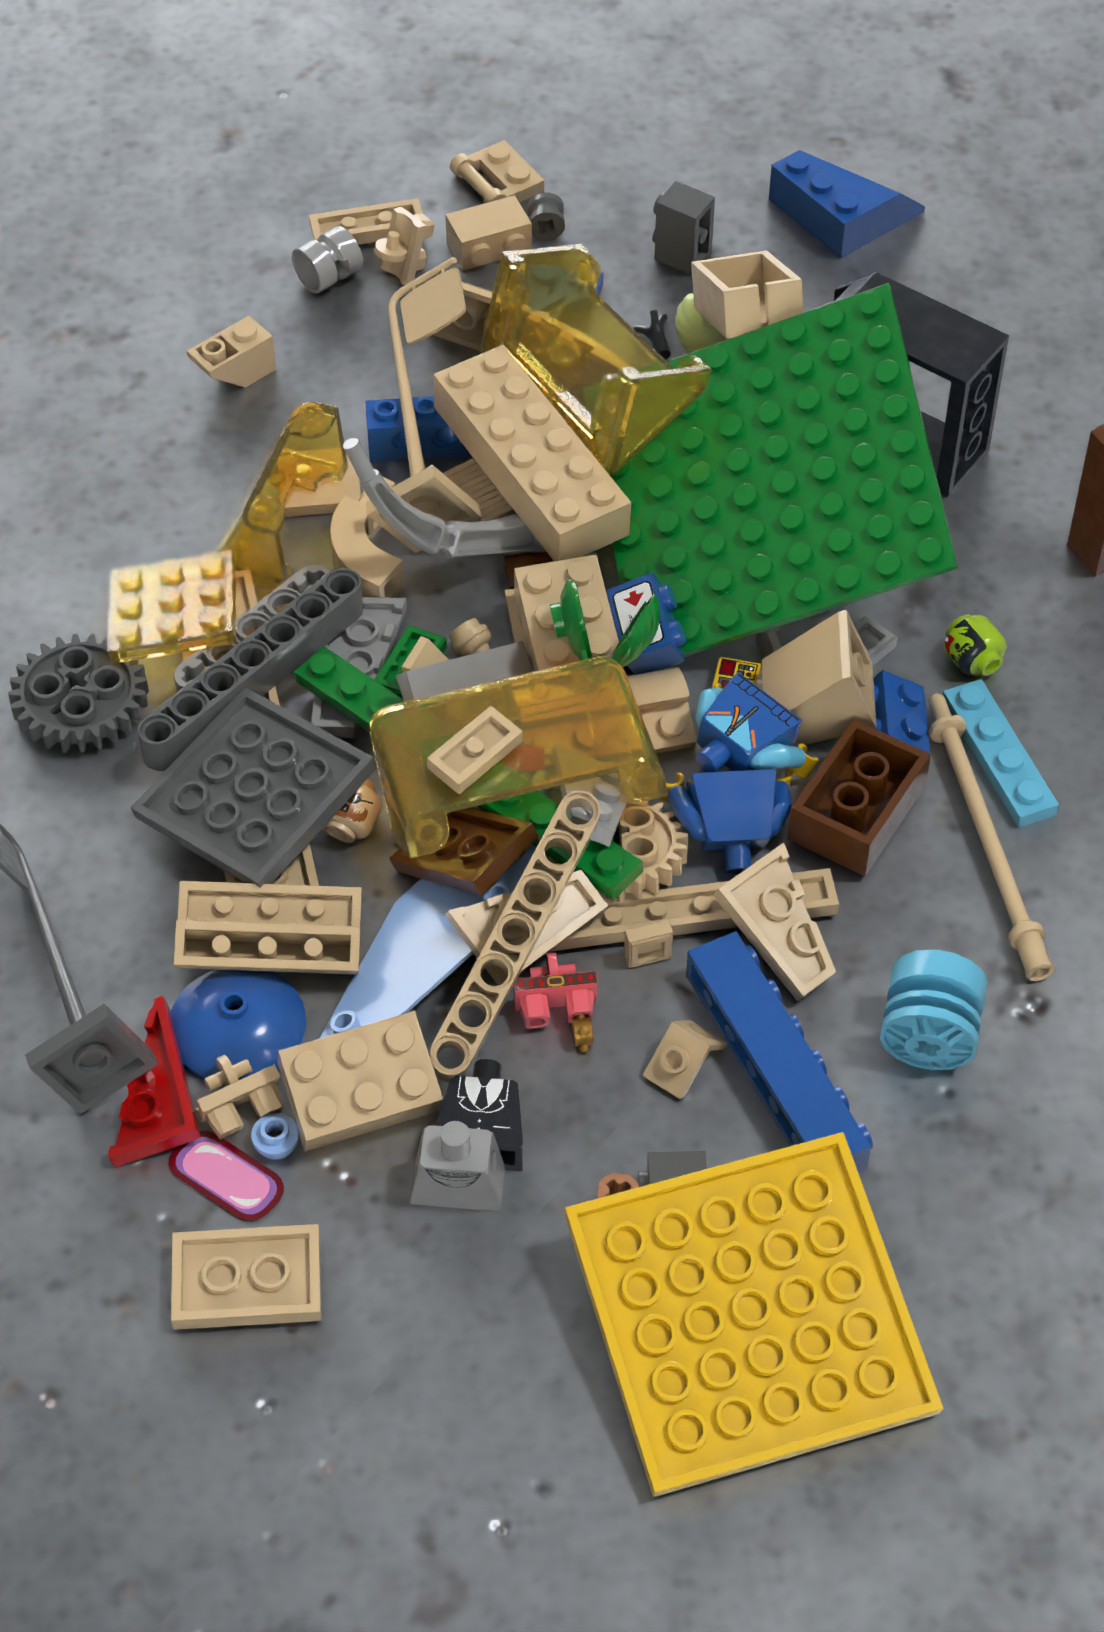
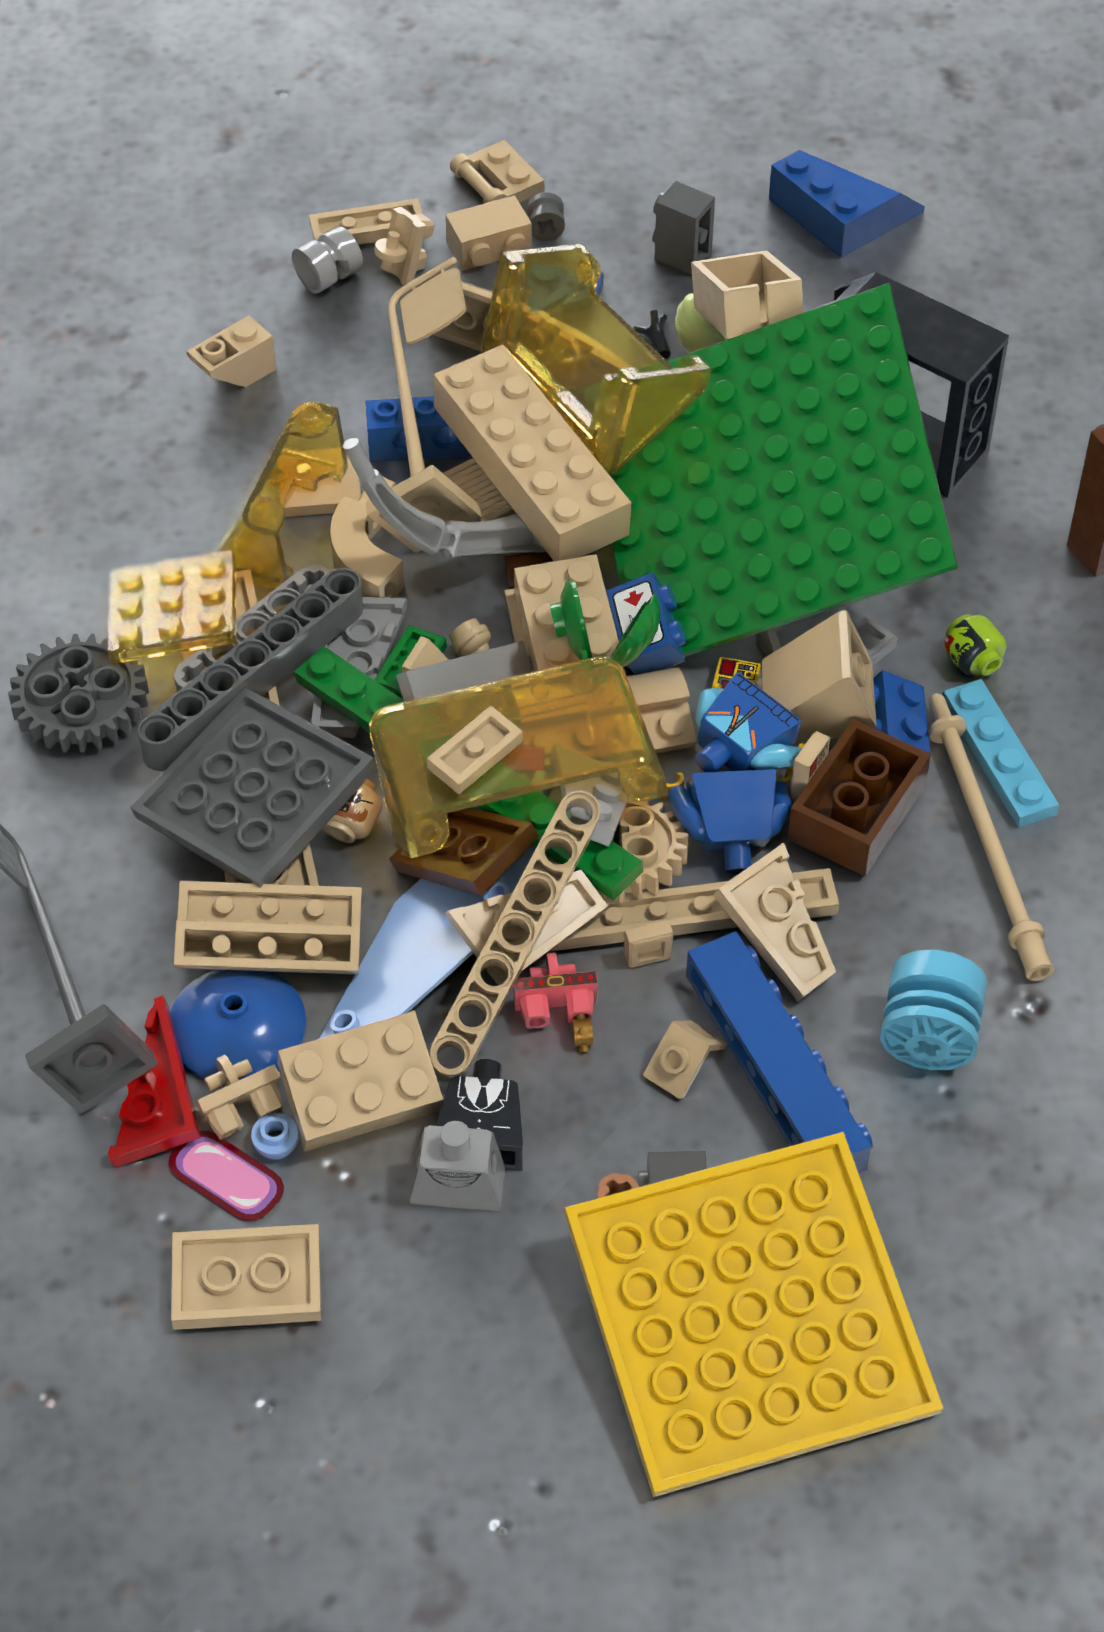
none -> tan tile [791,731,830,805]

